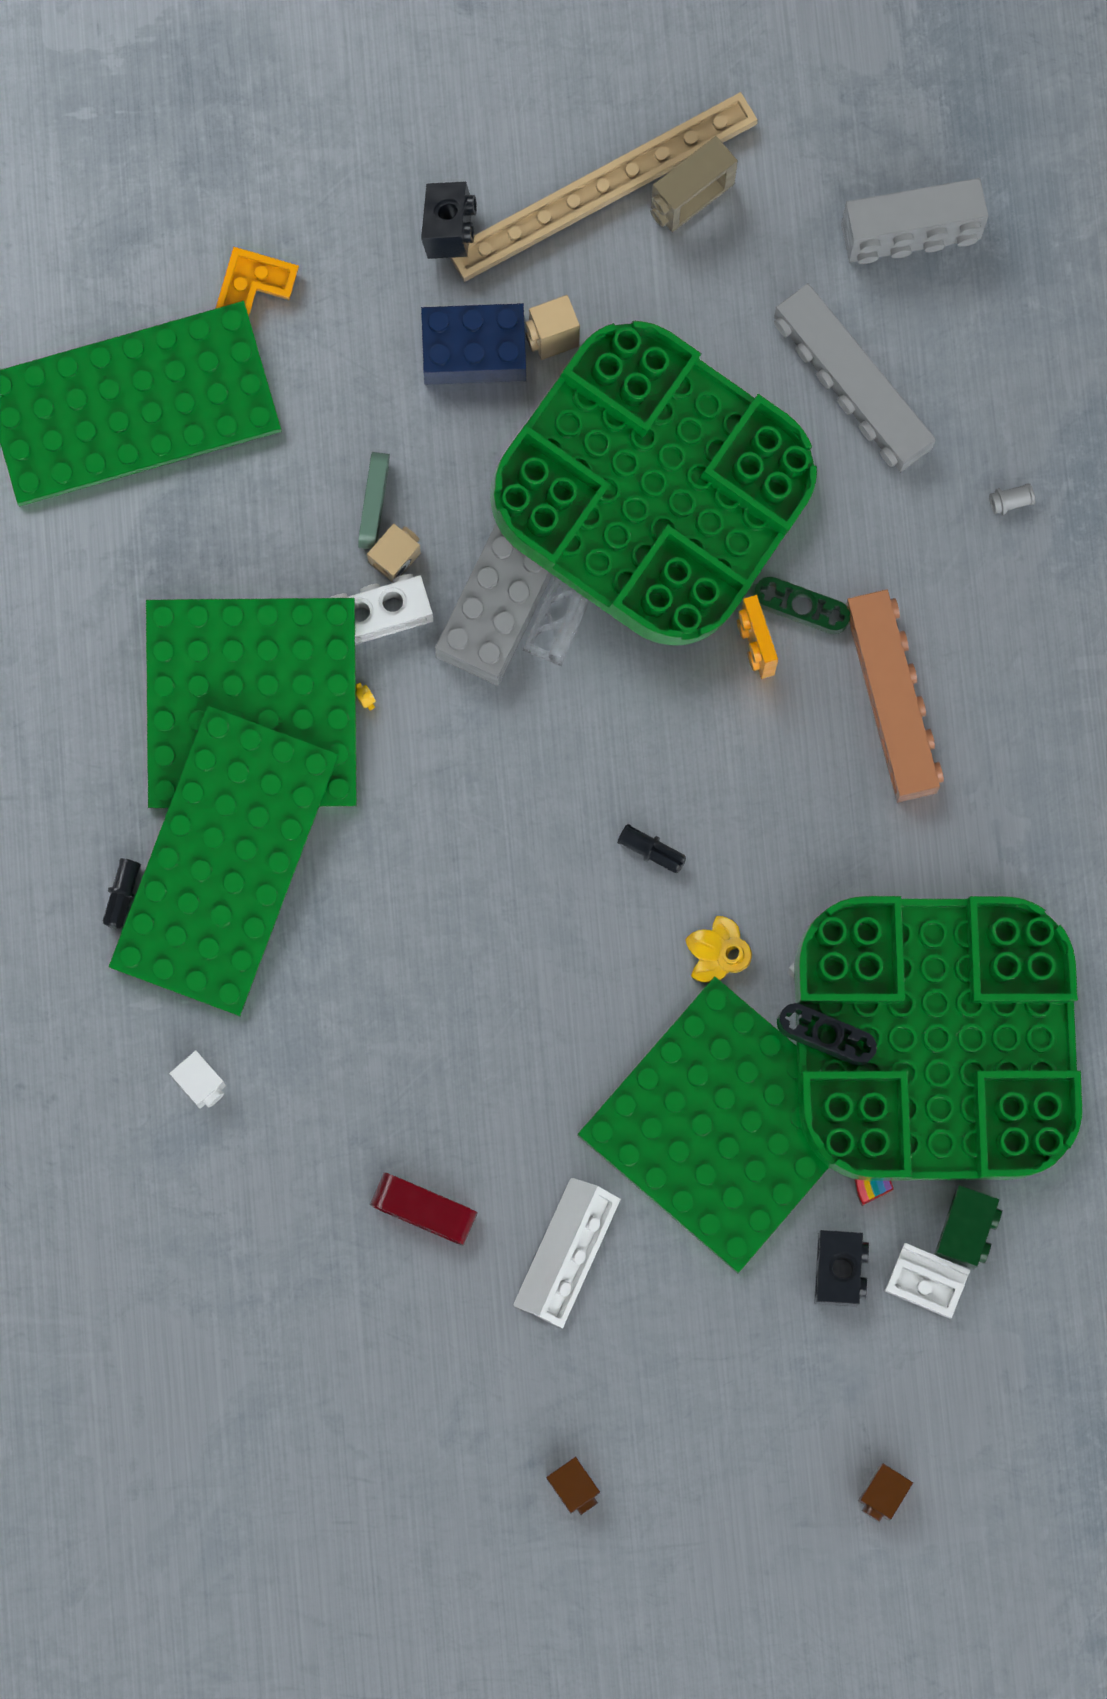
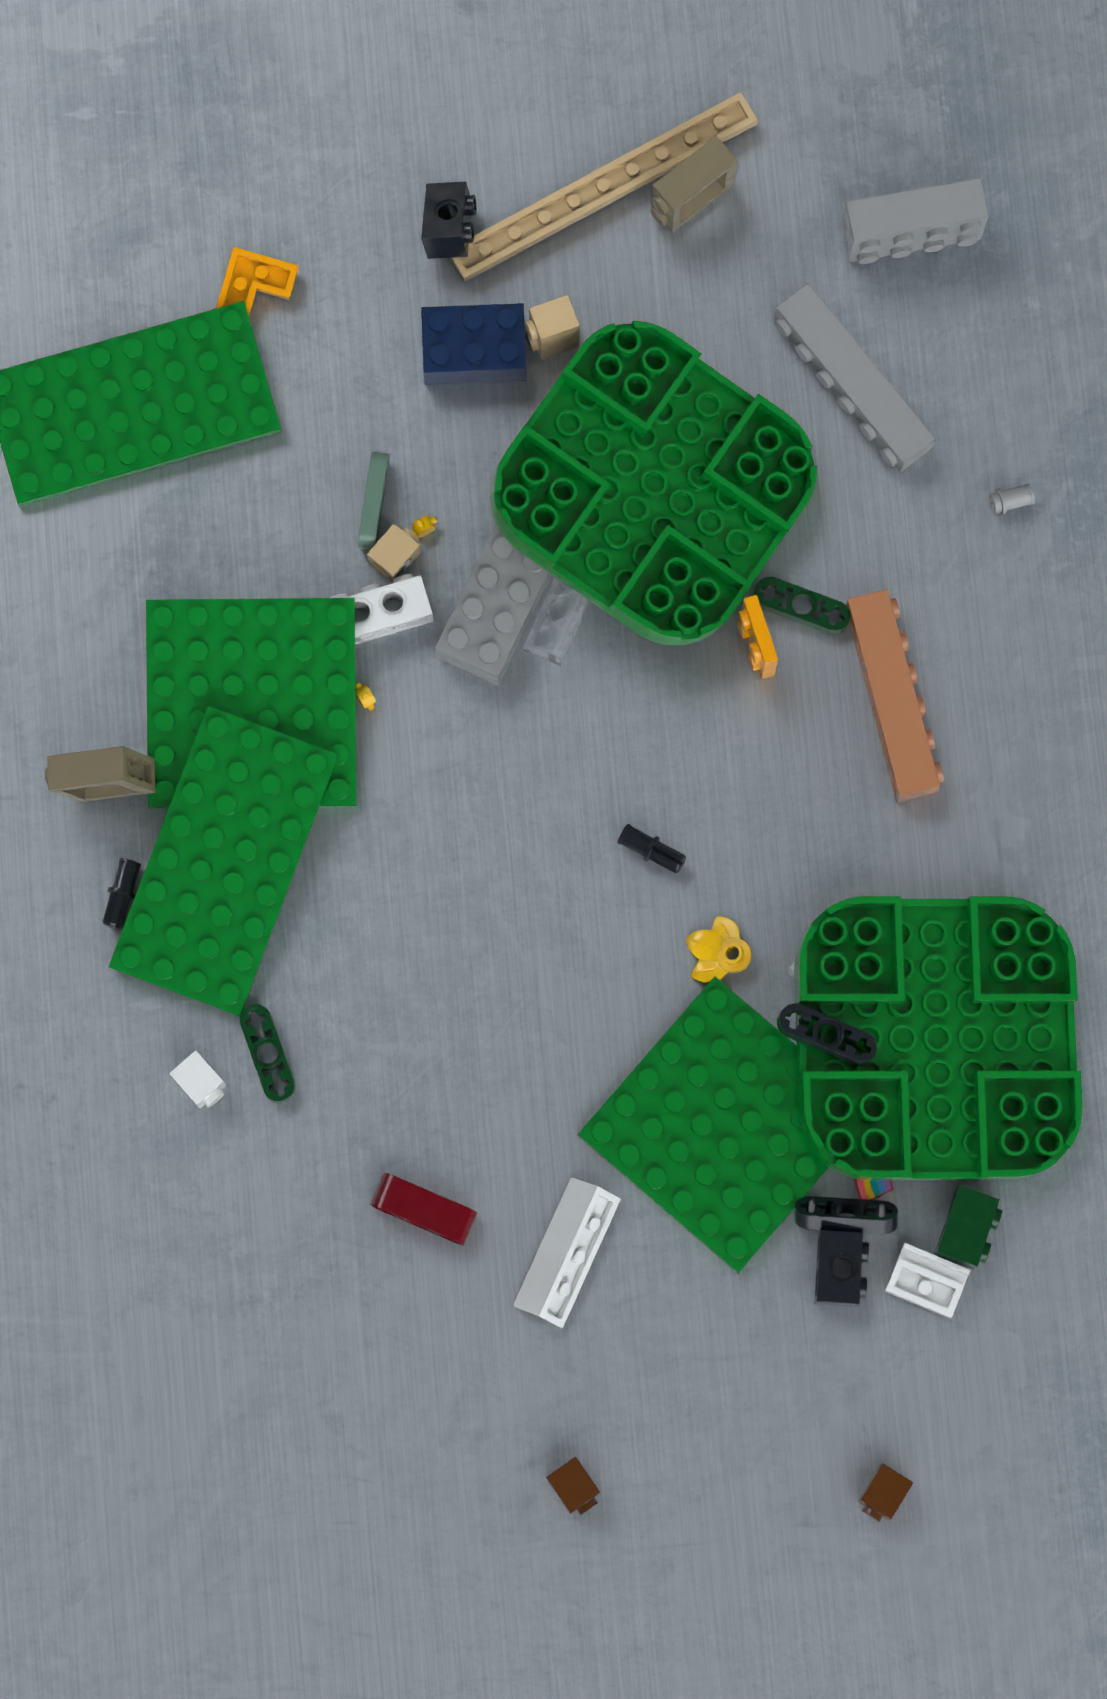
none -> dark tan window [45,746,156,802]
none -> dark green beam [240,1004,296,1103]
none -> yellow piece [411,515,438,538]
none -> black beam [795,1196,898,1234]

